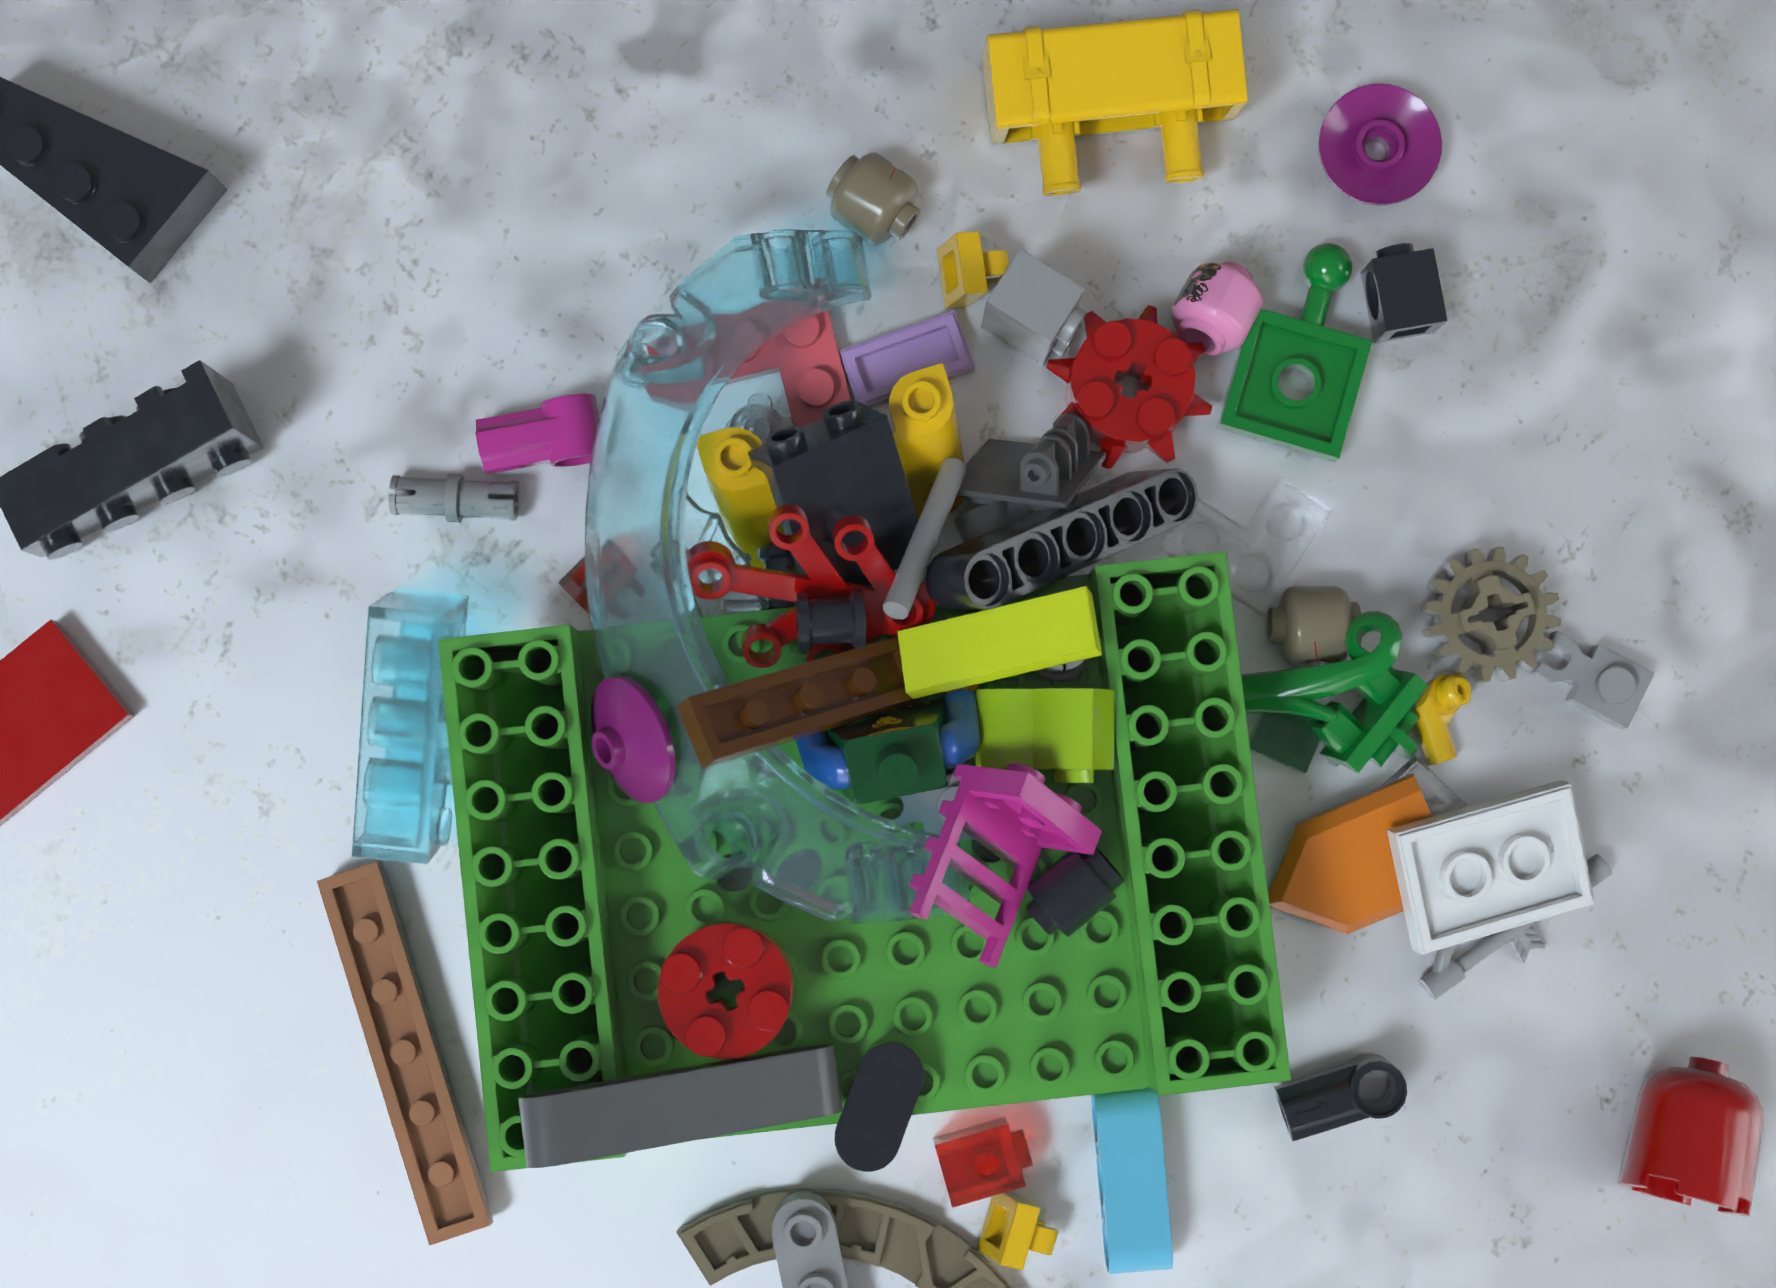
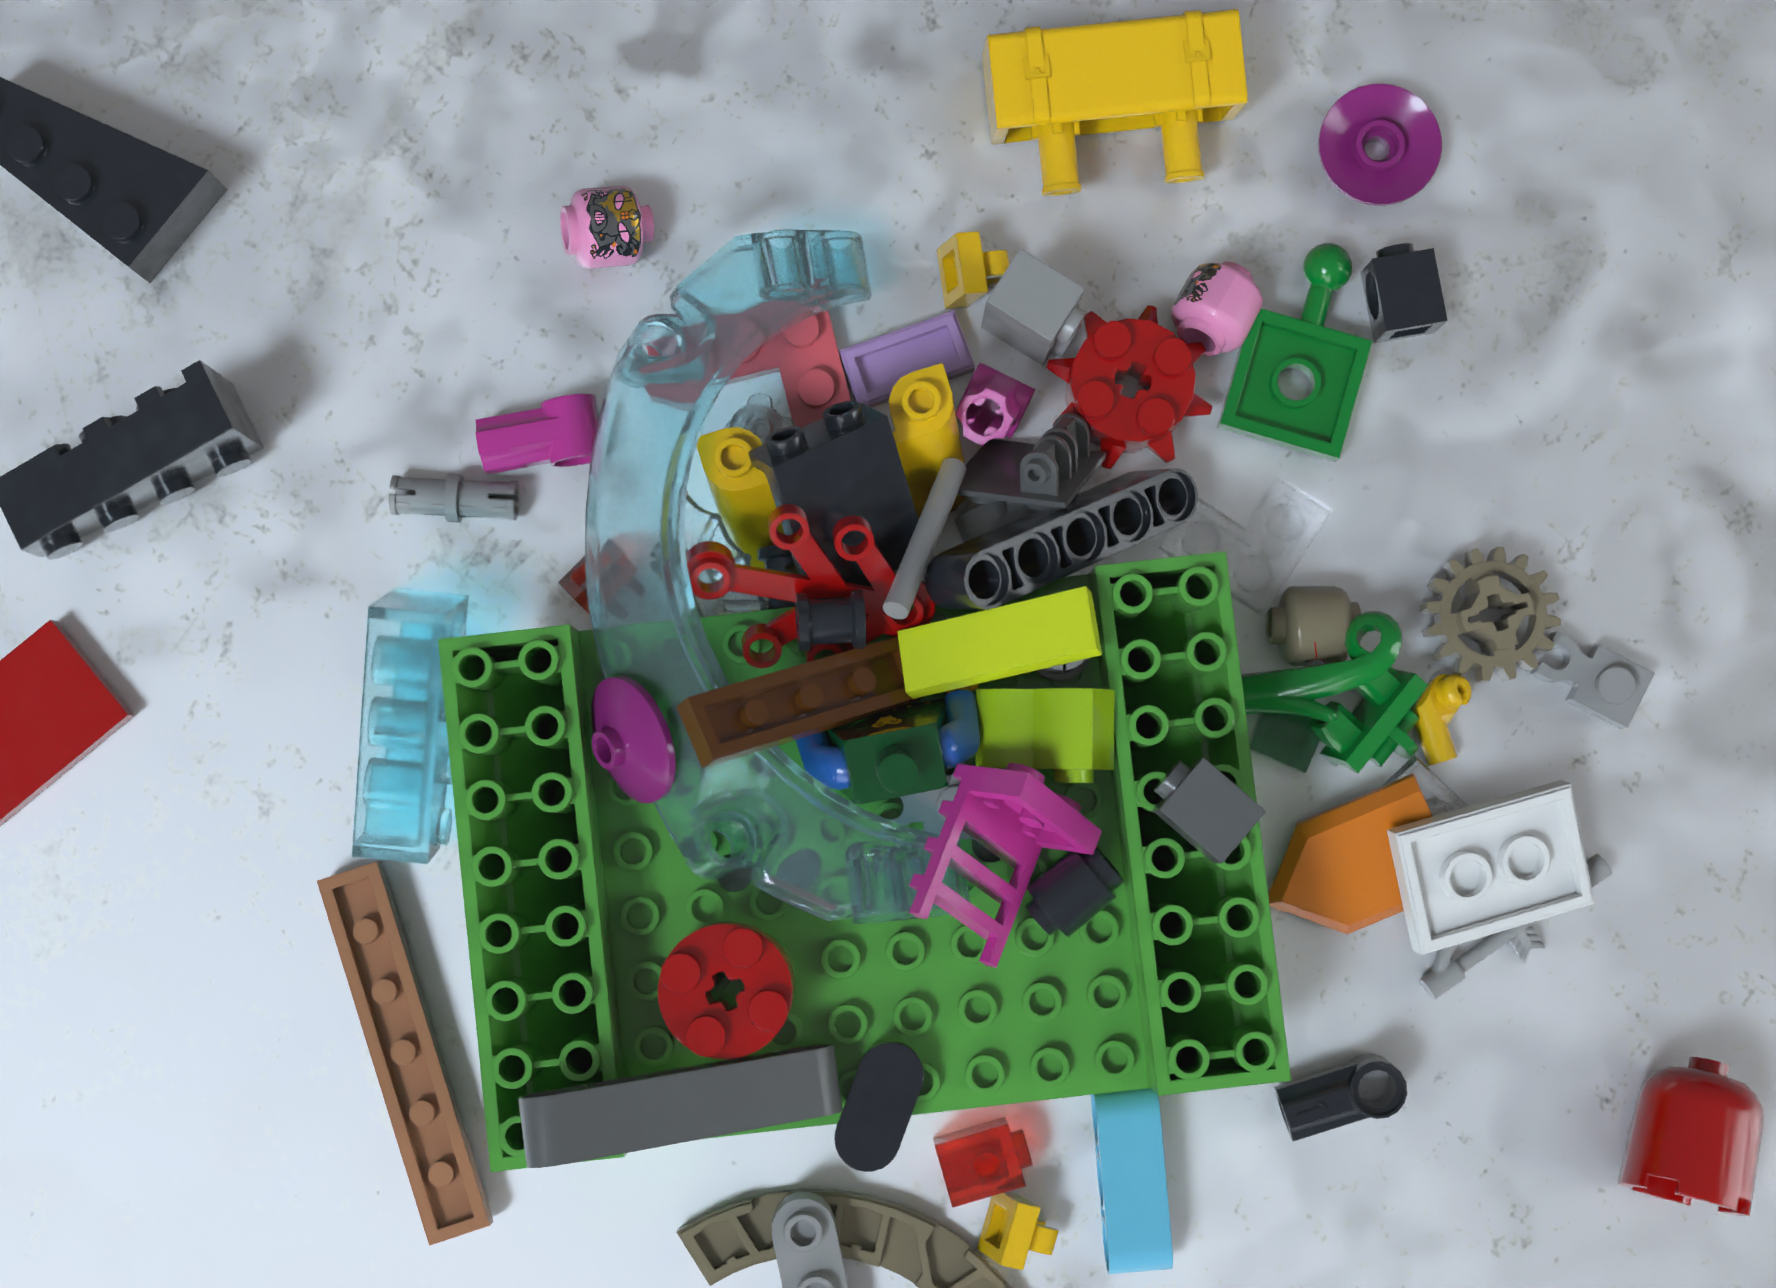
dark tan head [826,152,921,246] -> none
none -> head [560,186,654,269]
none -> dark pink piece [956,362,1036,445]
none -> dark grey brick [1152,758,1266,864]

